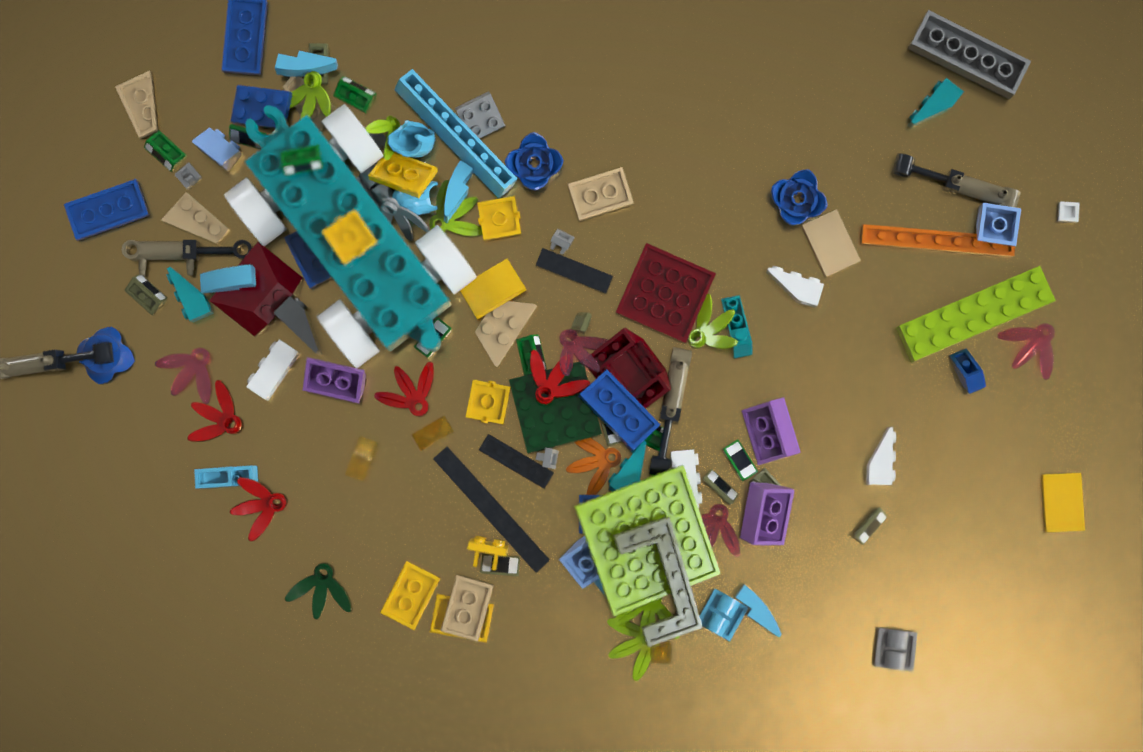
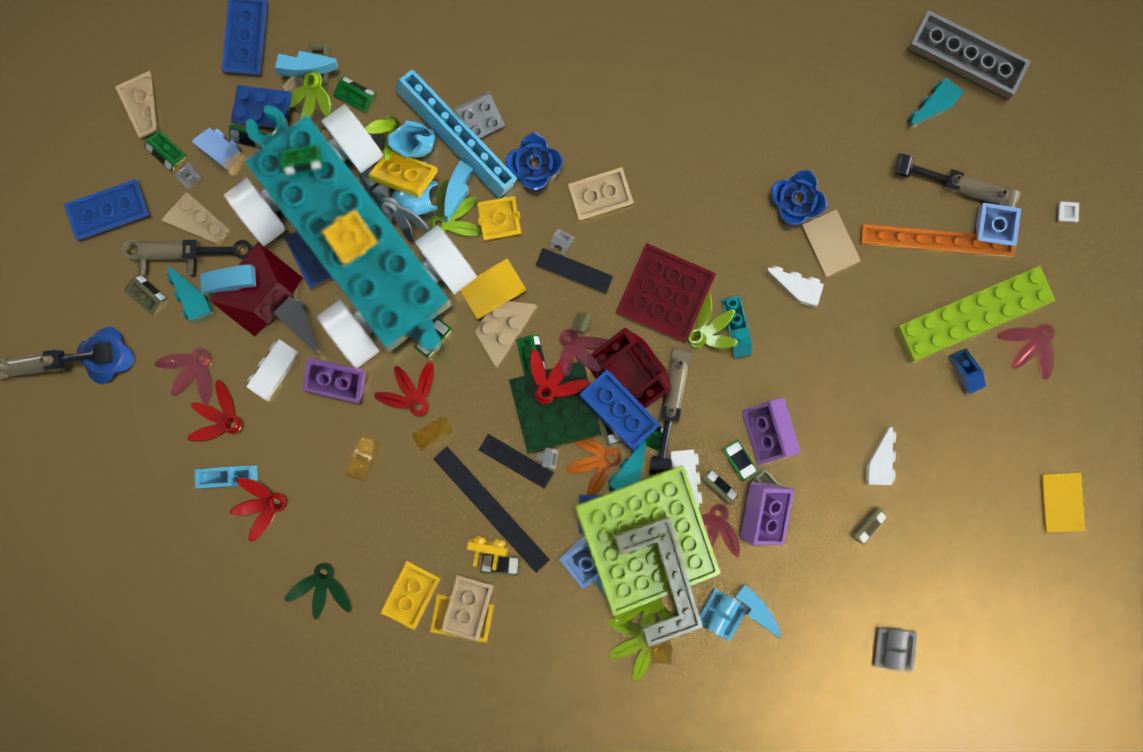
yellow plate [466,380,511,425] -> none

